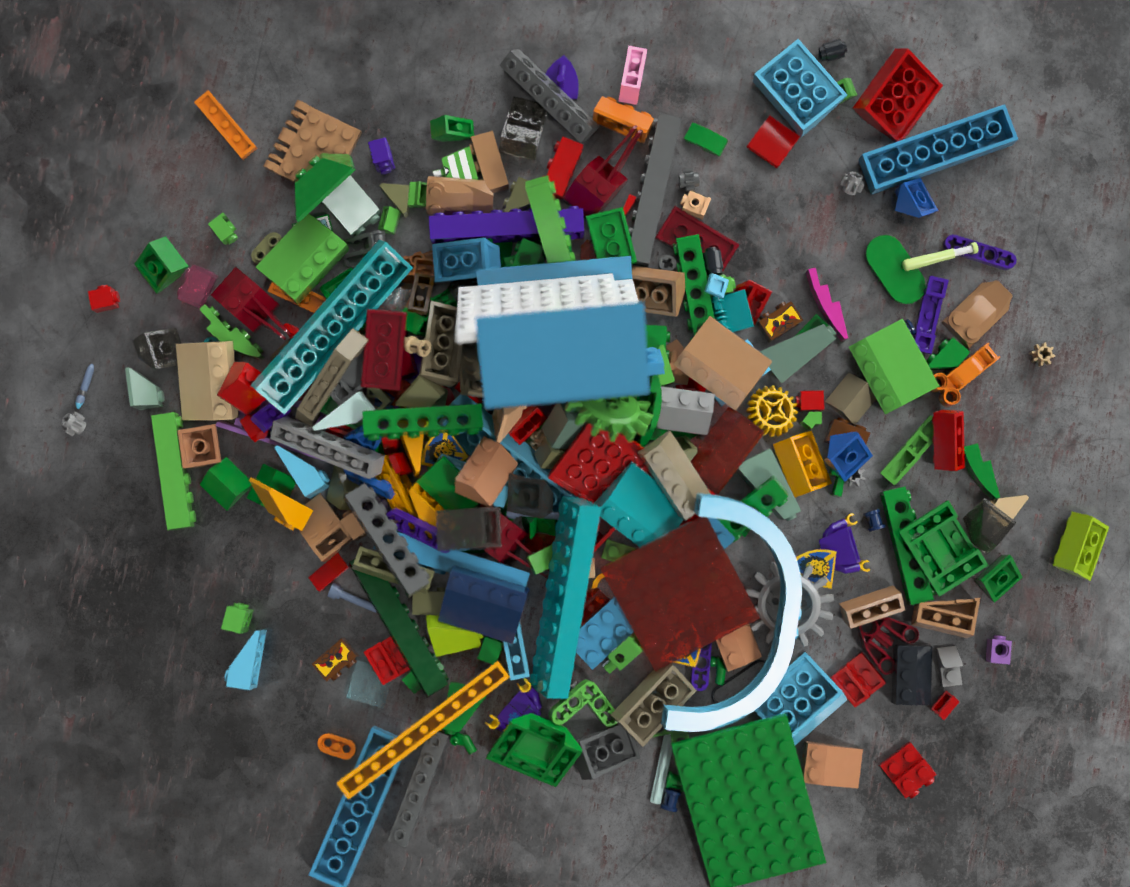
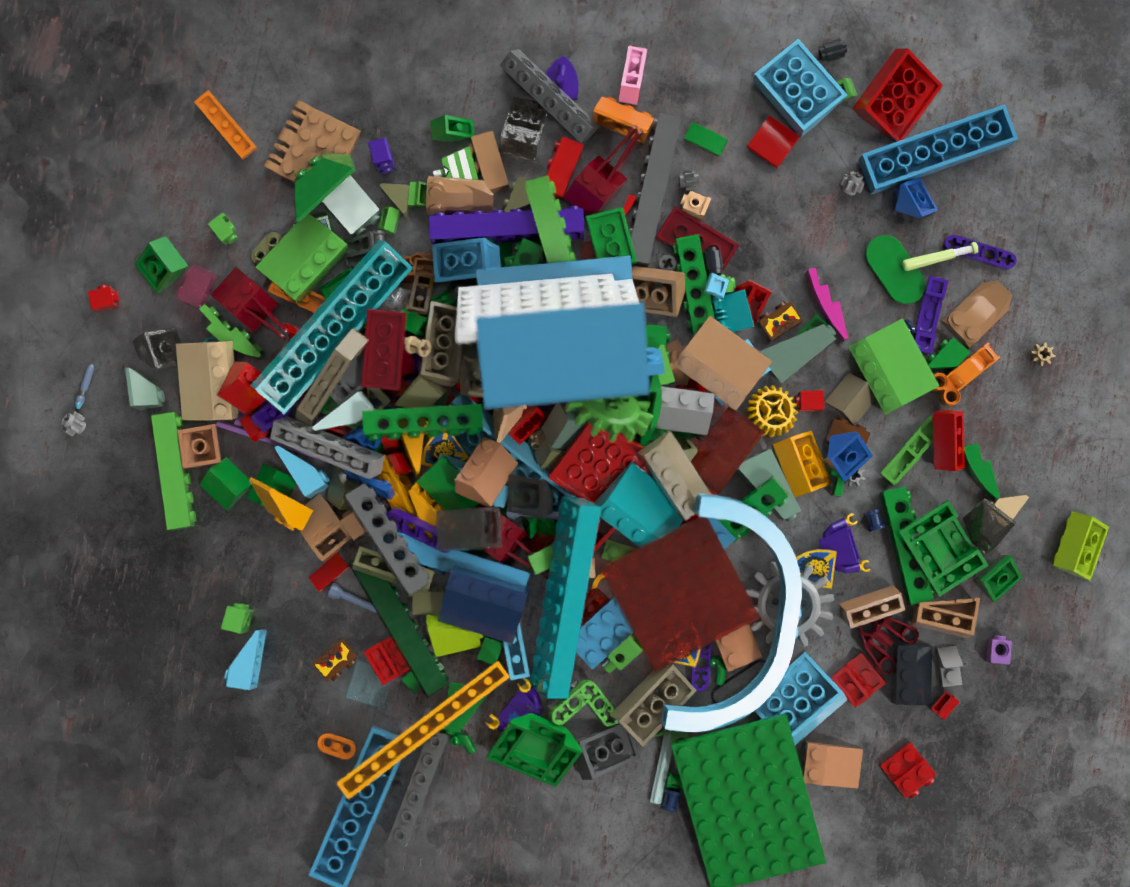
bright green piece [799,412,822,431] -> none

